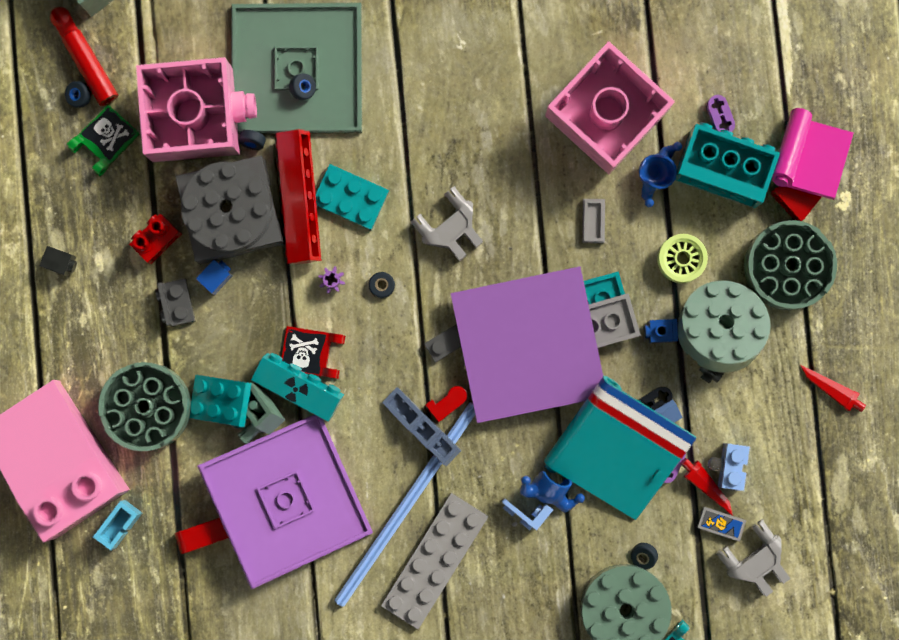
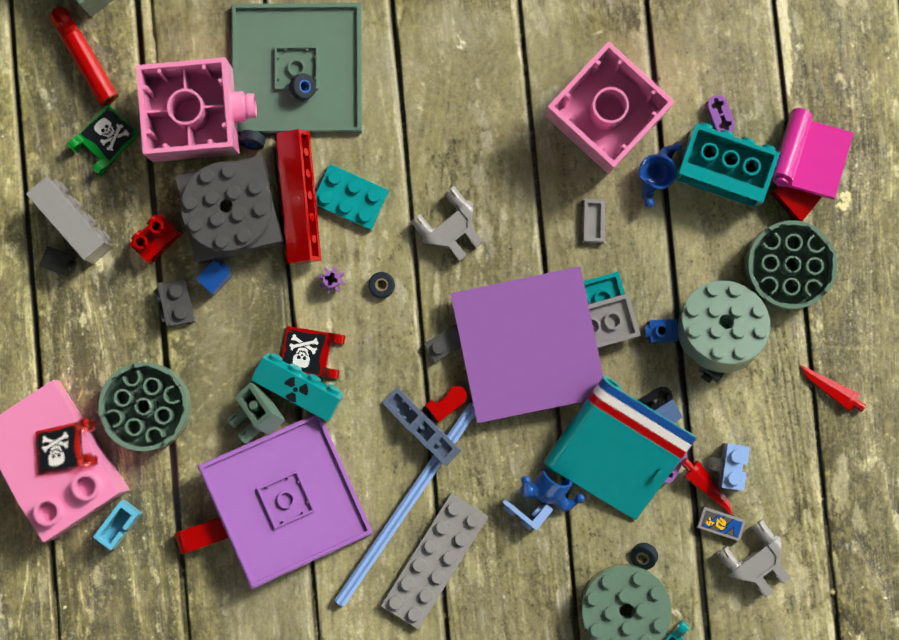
black wheel [65,81,91,108] -> none
teal plate [189,375,252,427] -> none
yellowish green wheel [657,234,708,283] -> none
none -> light grey brick [26,176,113,264]
none -> flag [36,418,98,475]

